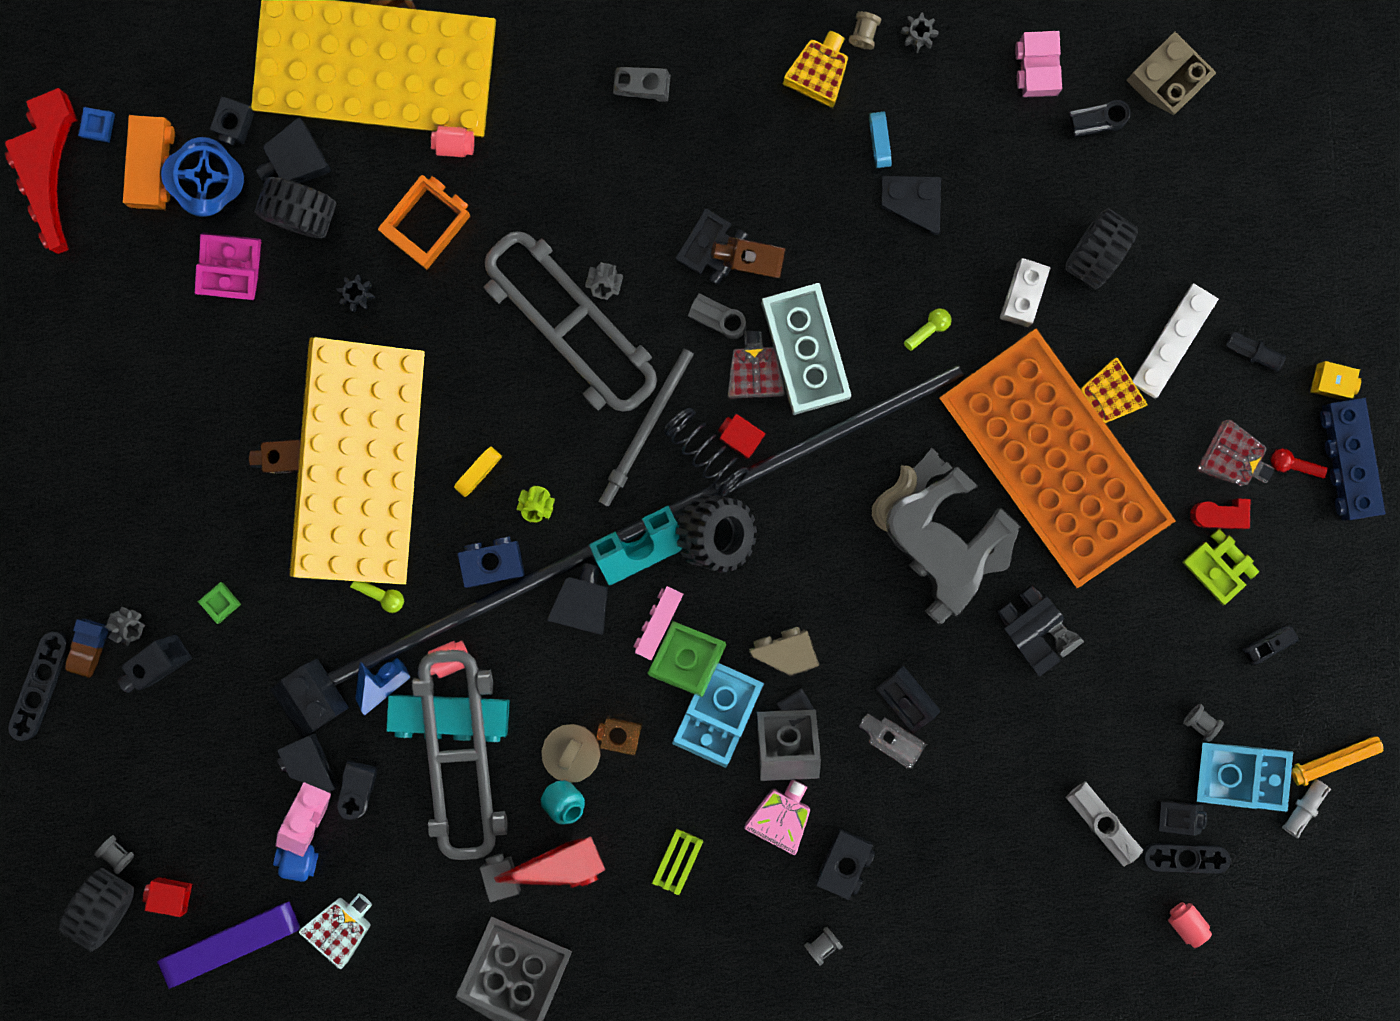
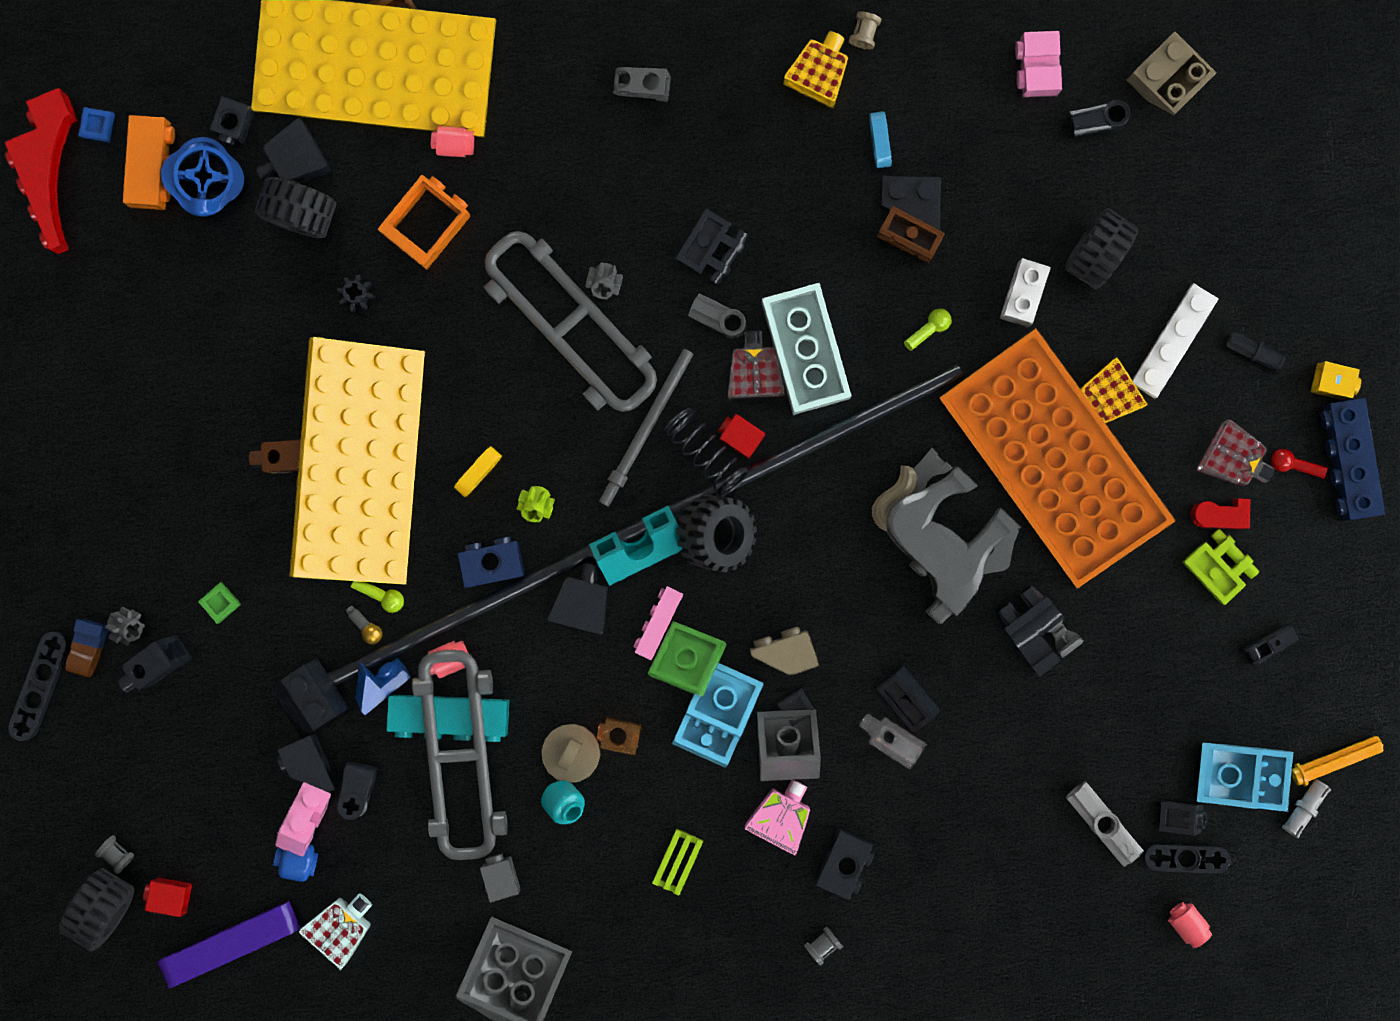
dark pink slope [195,233,261,300] -> none
slope [494,837,605,888] -> none
reddish brown torso [711,237,785,278] -> none
dark grey gear [901,13,938,52] -> none
dark grey bush [1183,704,1224,742] -> none
none -> piece [346,606,382,645]
none -> reddish brown brick [877,206,945,264]

